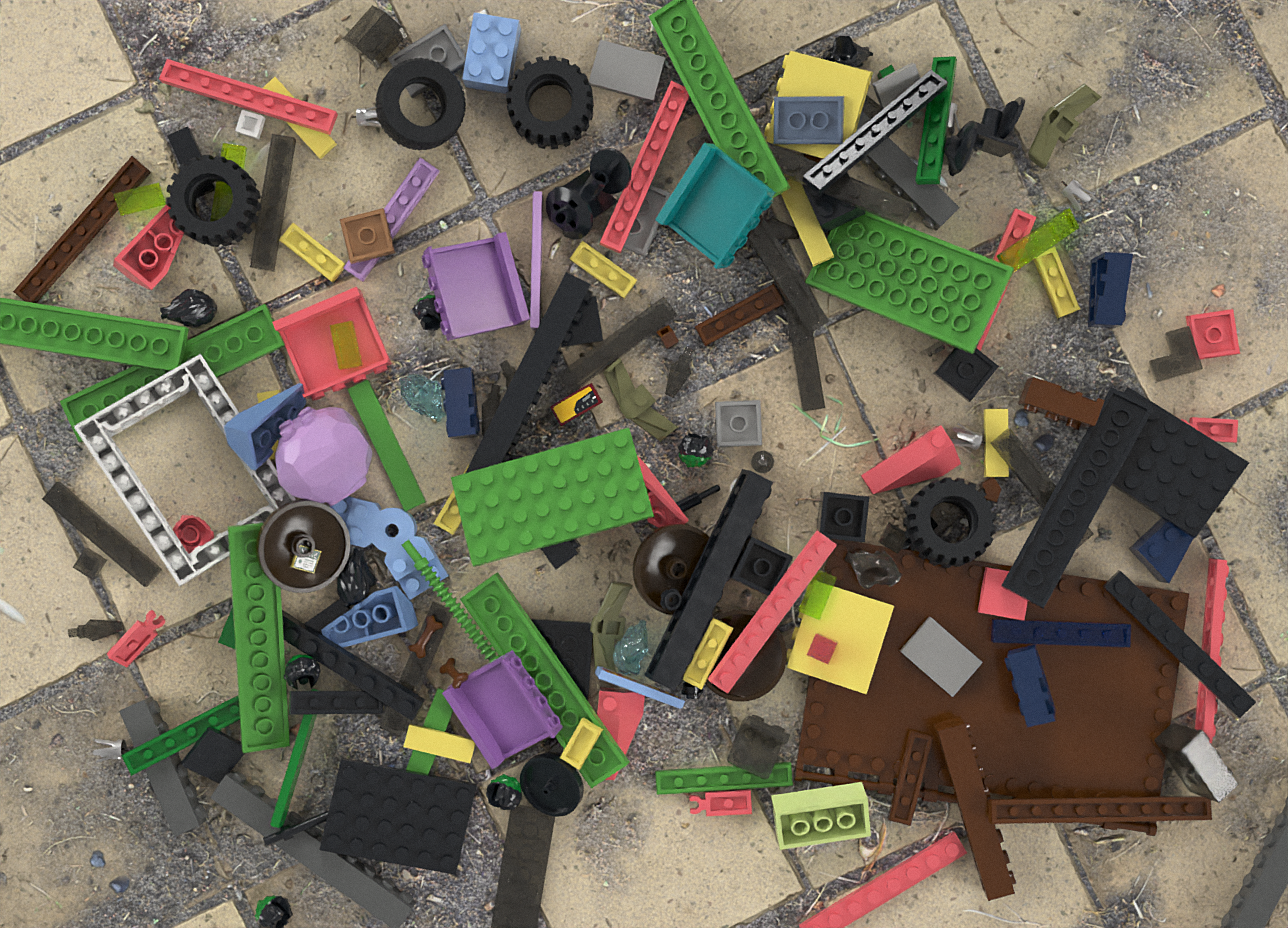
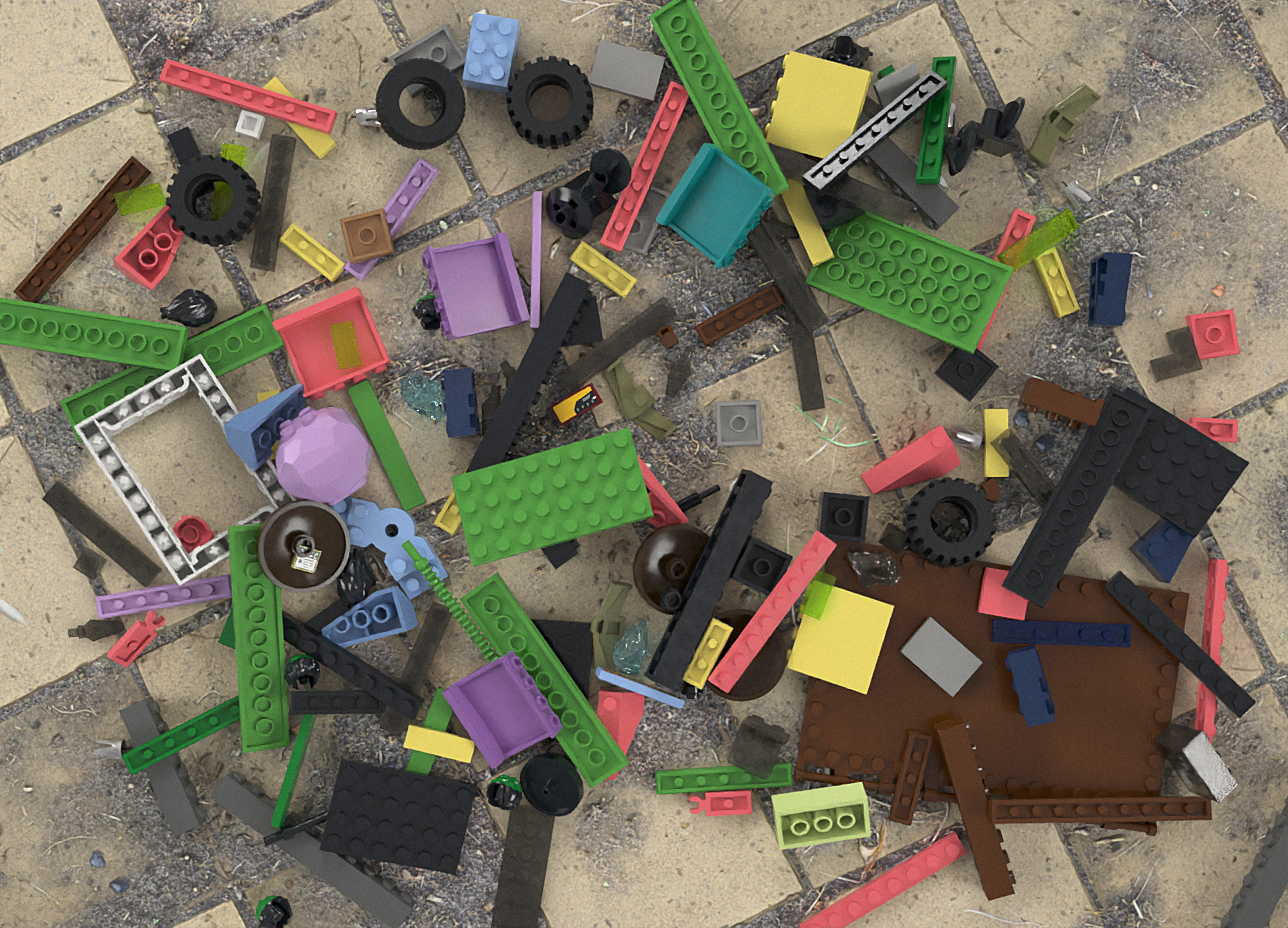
black tile [181,726,245,784] -> none
clear smoke slope [343,5,407,69] -> none
reddish brown piece [408,615,443,659] -> none
reddish brown piece [440,658,468,689] -> none
light yellow tile [560,717,603,770] -> none
black piece [678,433,714,468] -> none
clear smoke tile [751,451,774,473] -> none
sand blue tile [774,96,844,144] -> none
clear pink brick [807,632,838,664] -> none
none -> lavender tile [95,574,232,619]

